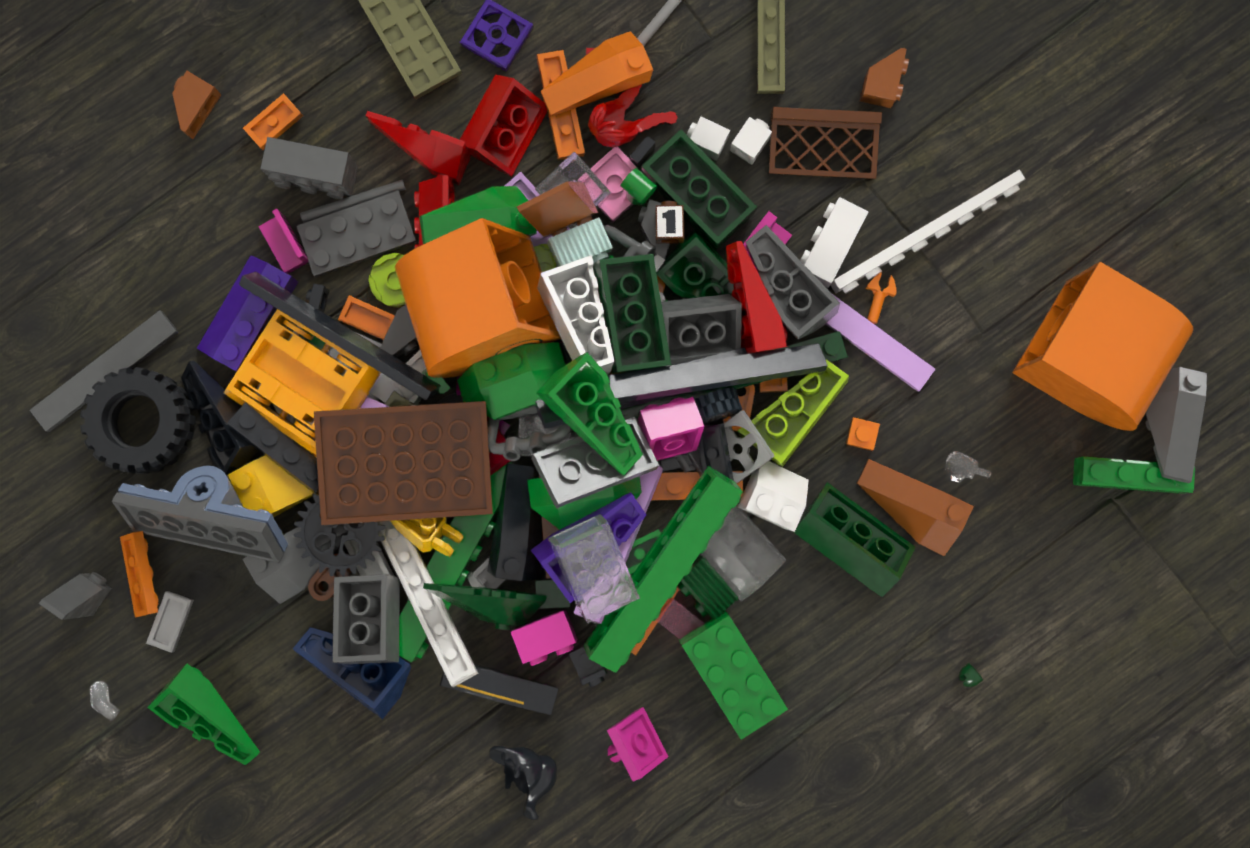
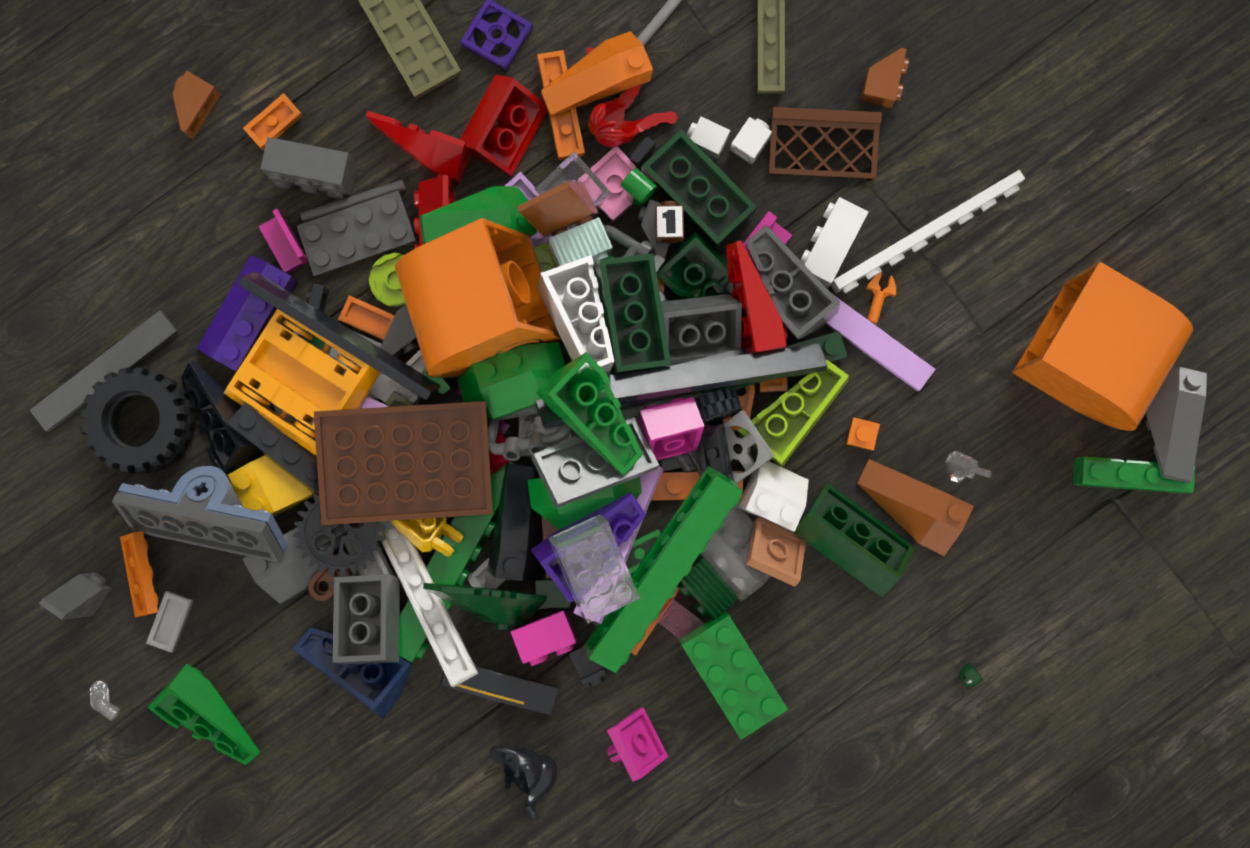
none -> nougat plate [746,517,806,587]

